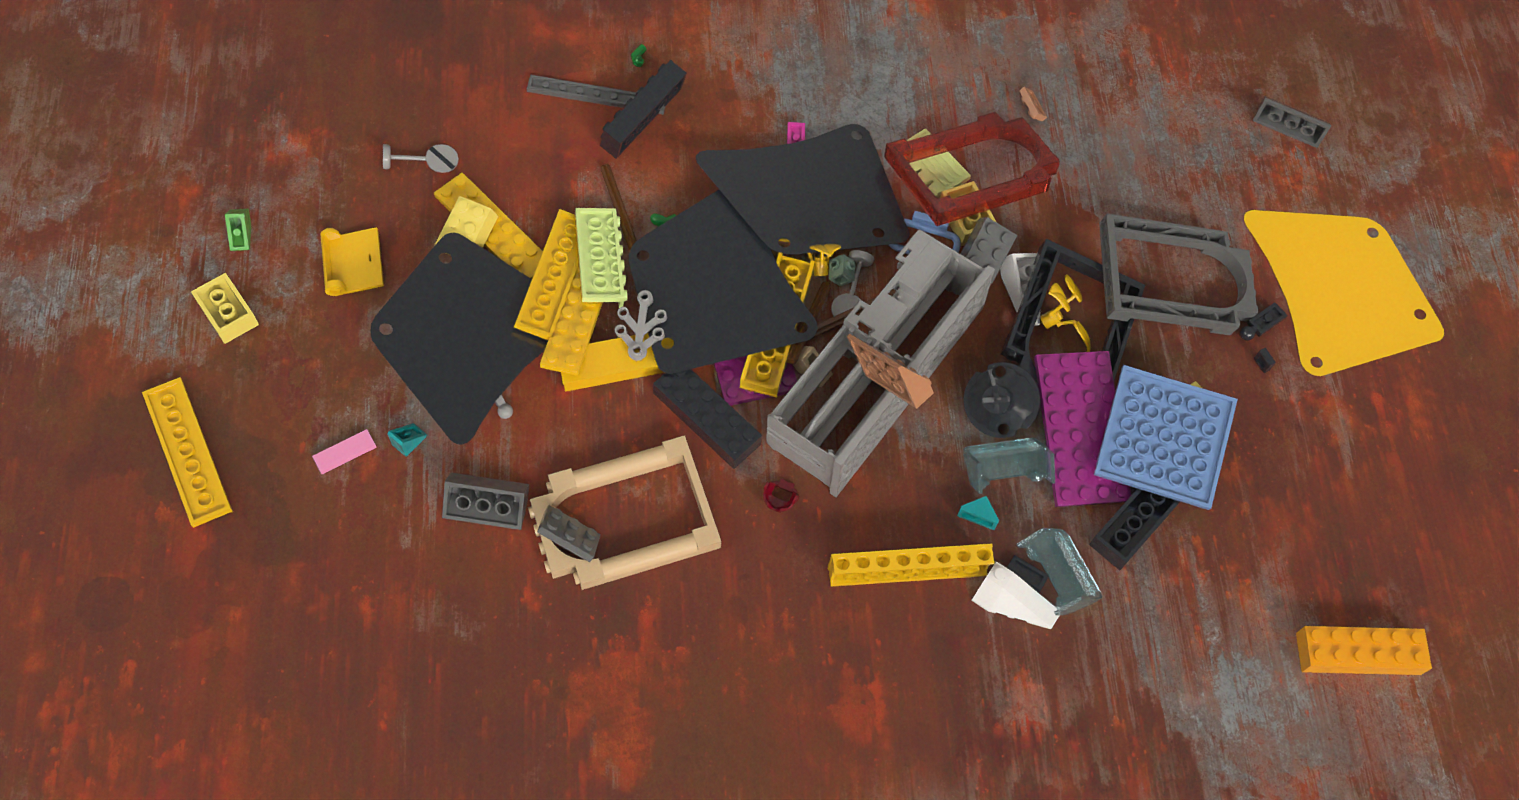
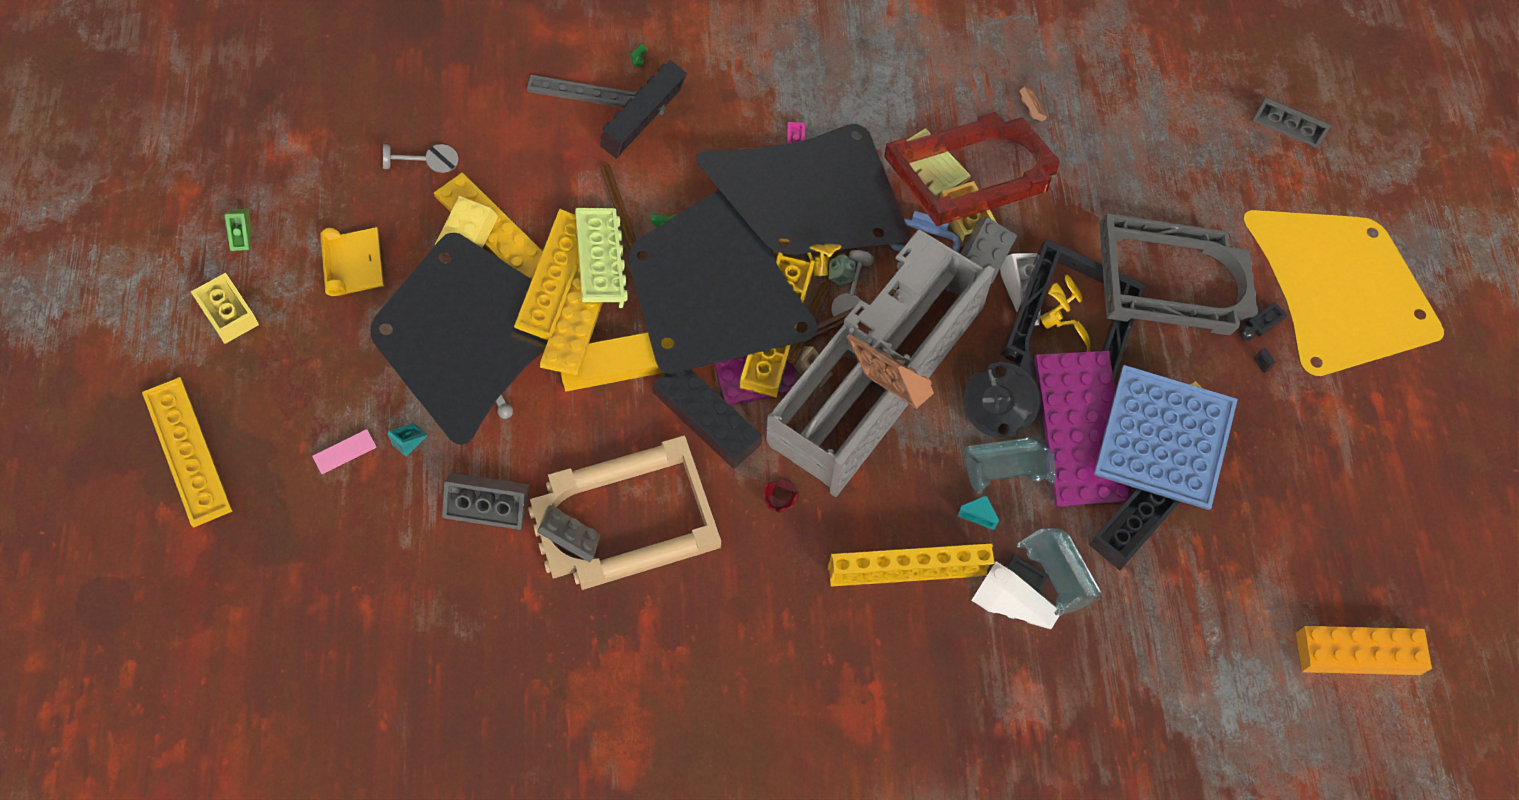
light grey plant [615,290,667,361] -> none

